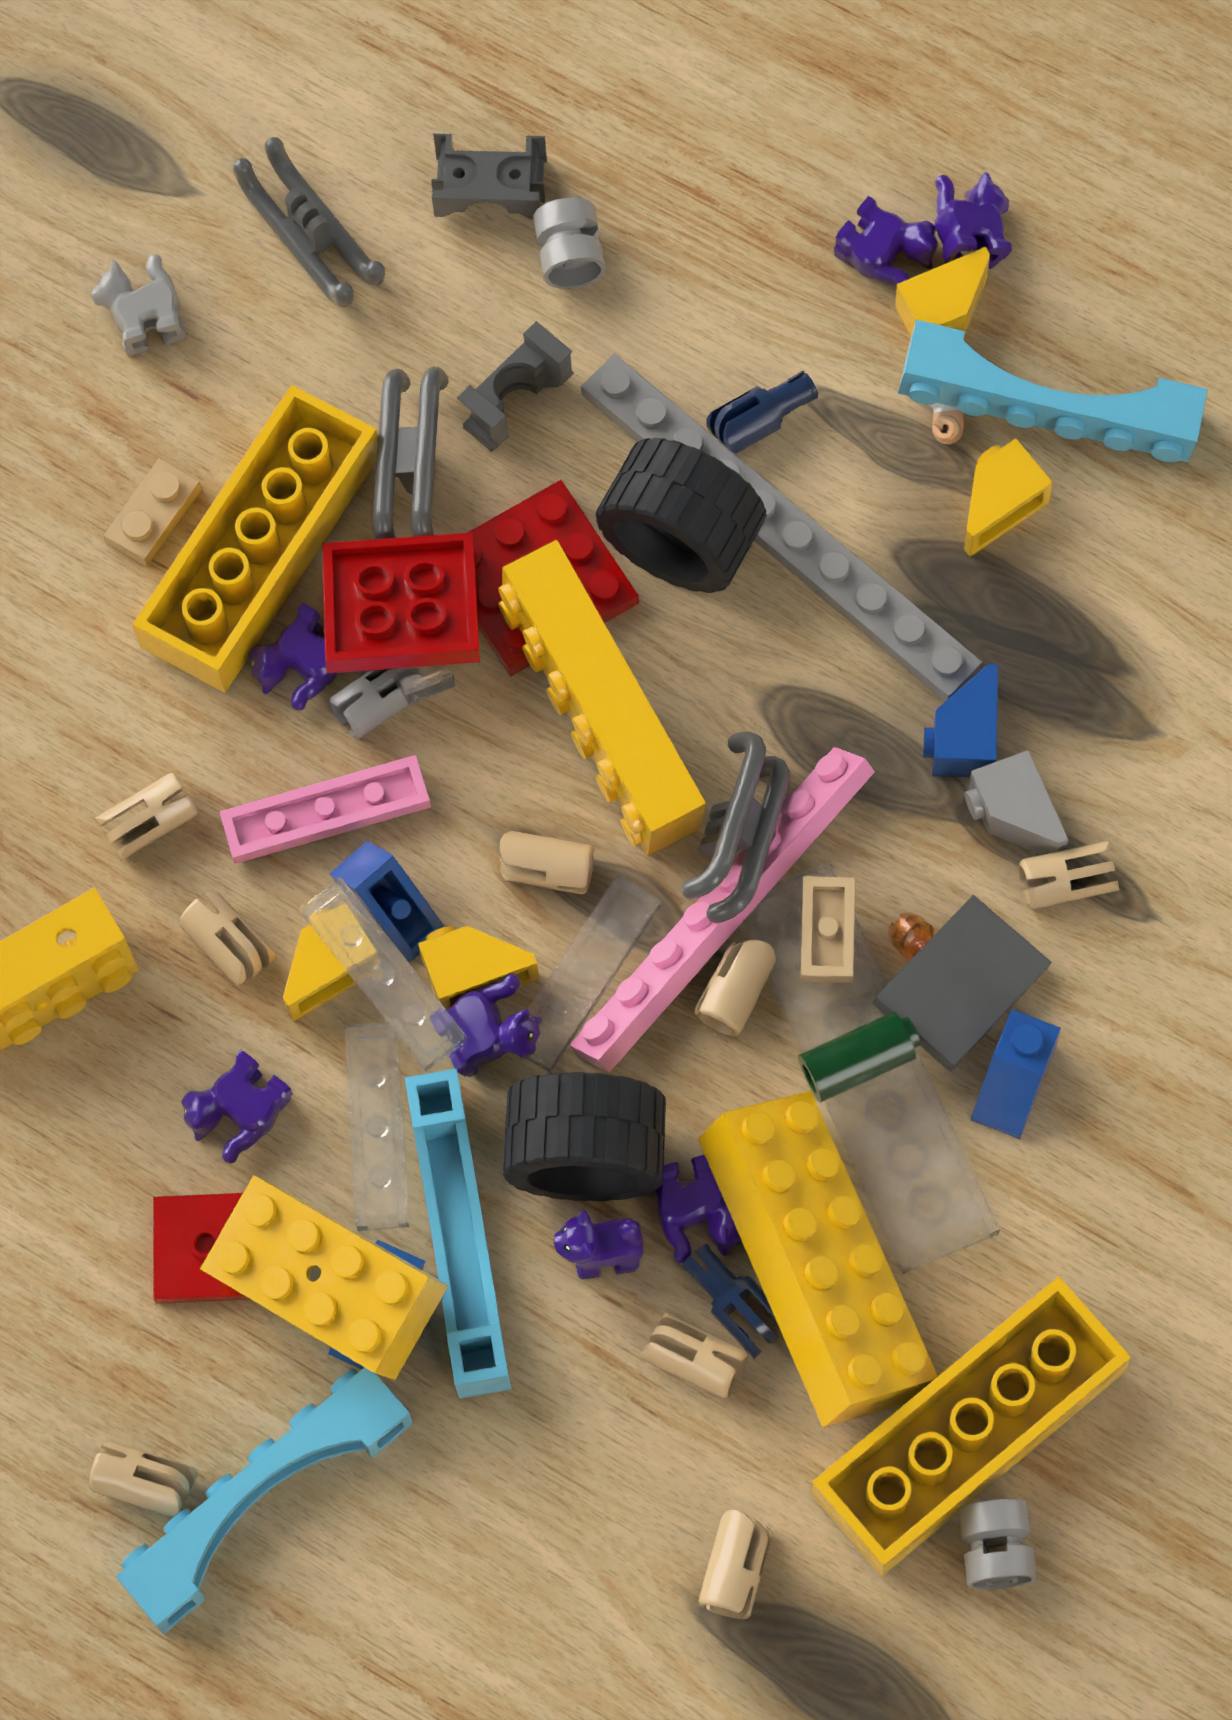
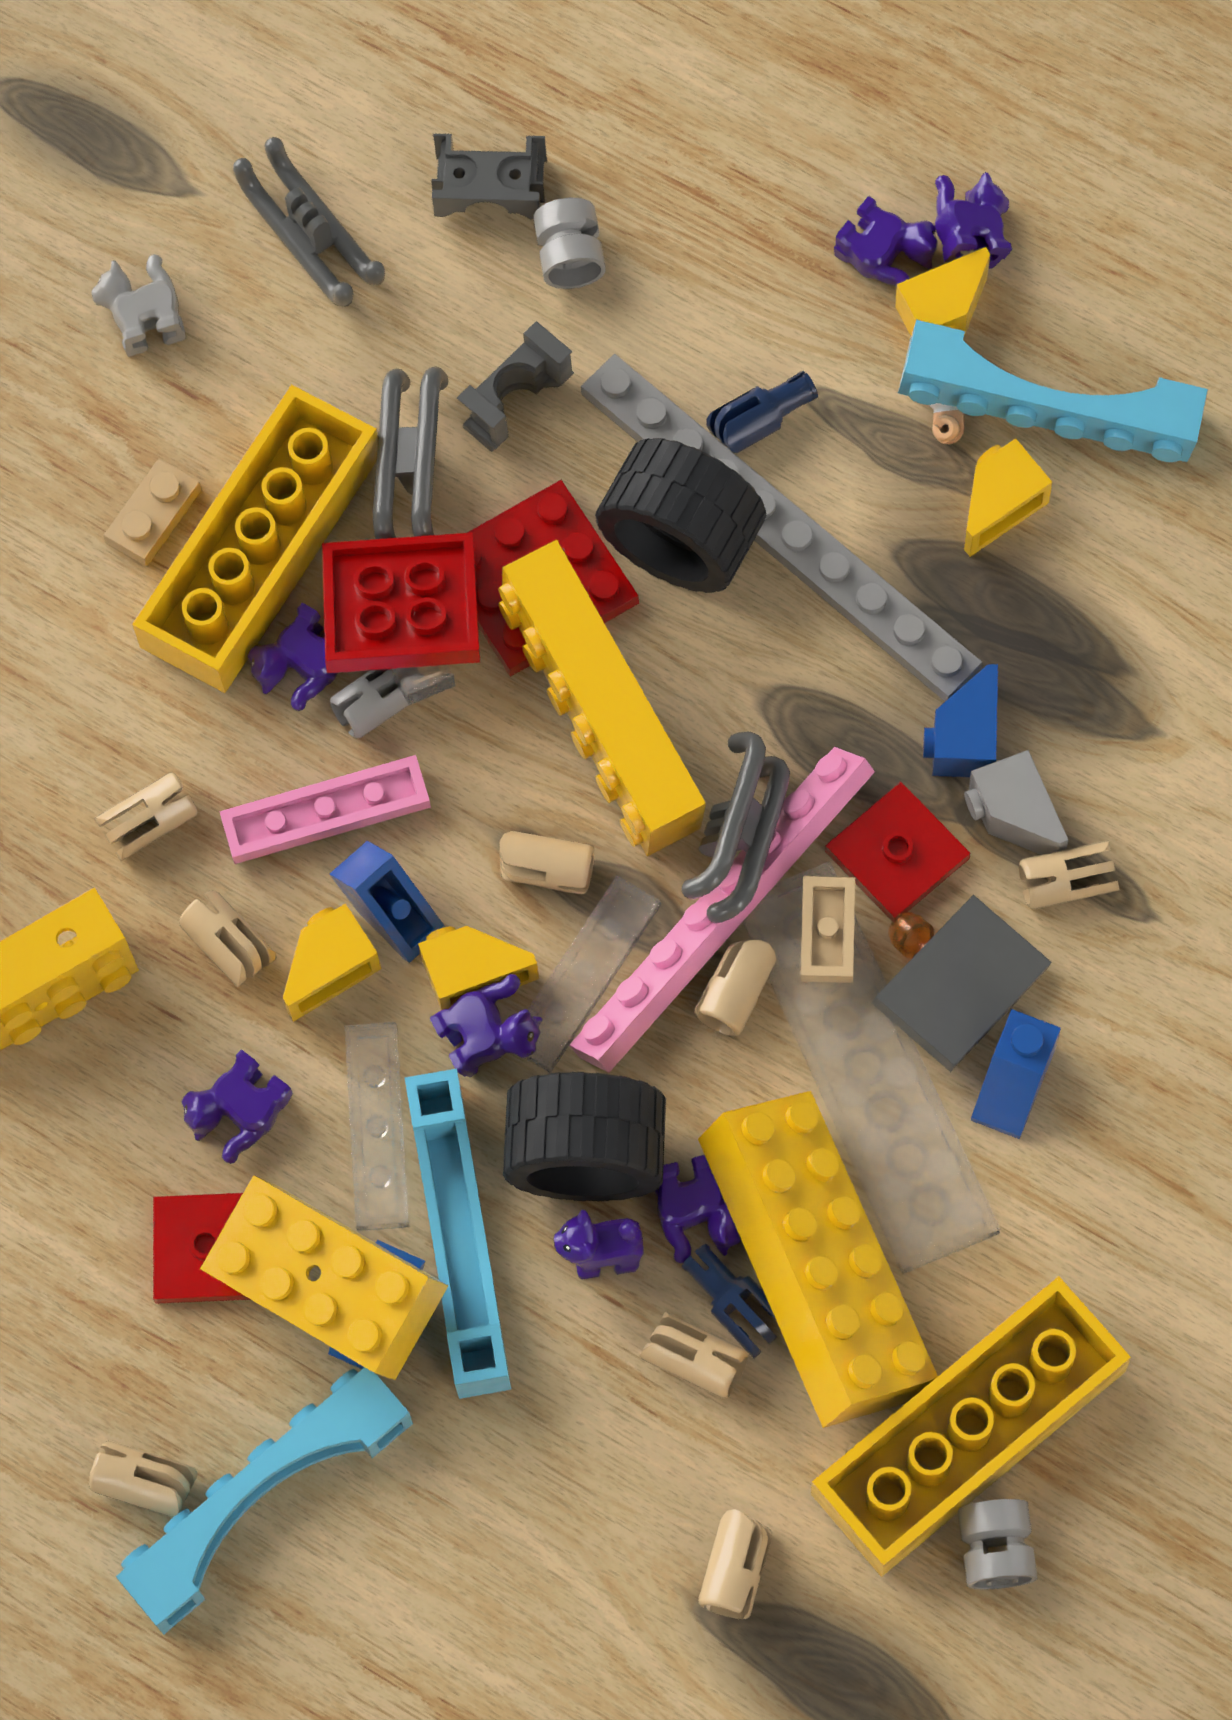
clear tile [299,878,467,1072] -> none
dark green brick [798,1011,921,1103] -> none
none -> red plate [825,782,971,923]

